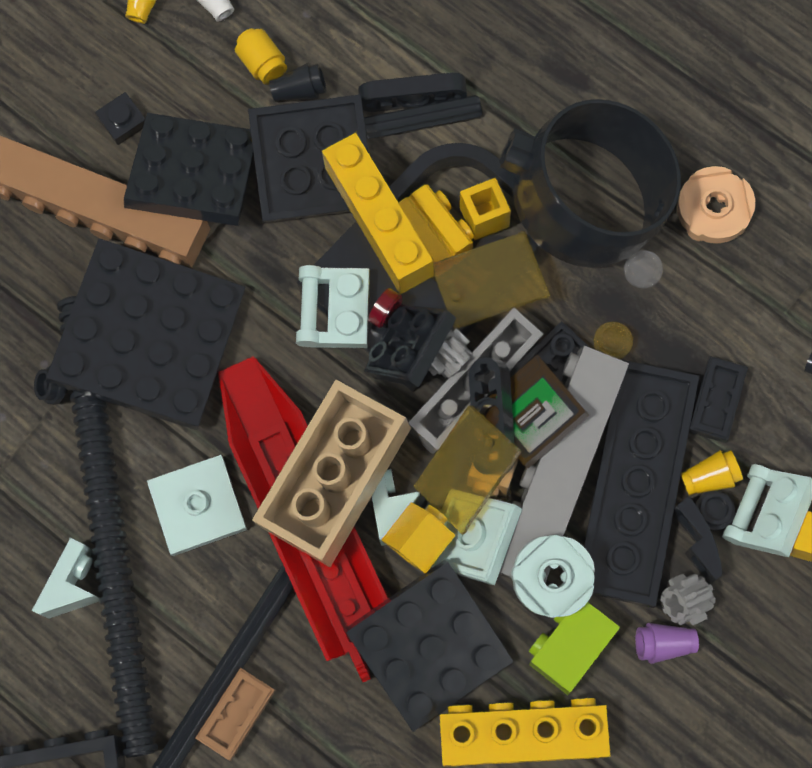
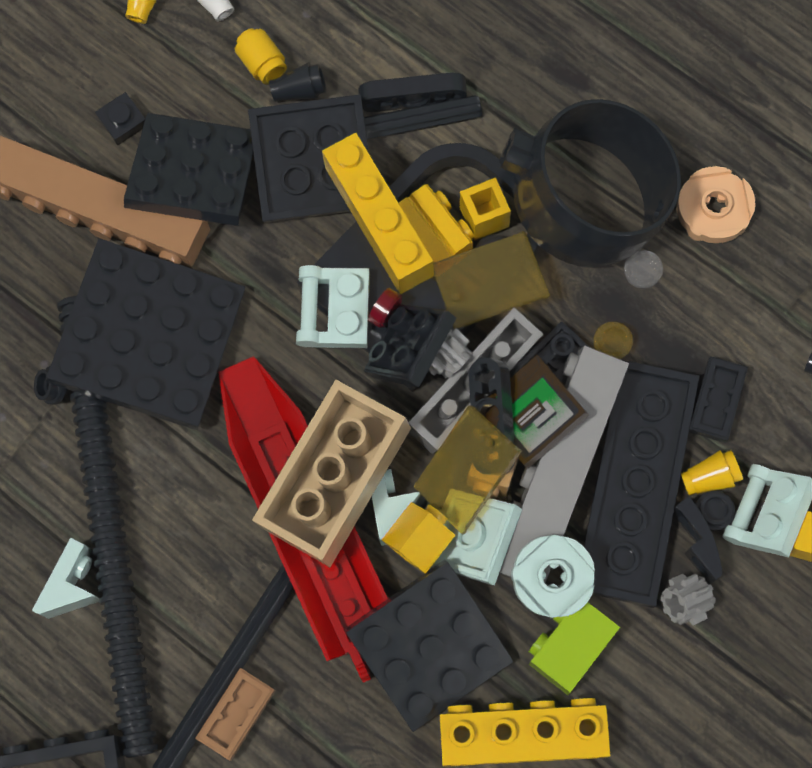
light aqua plate [147,455,247,556] -> none
medium lavender cone [635,623,699,664] -> none

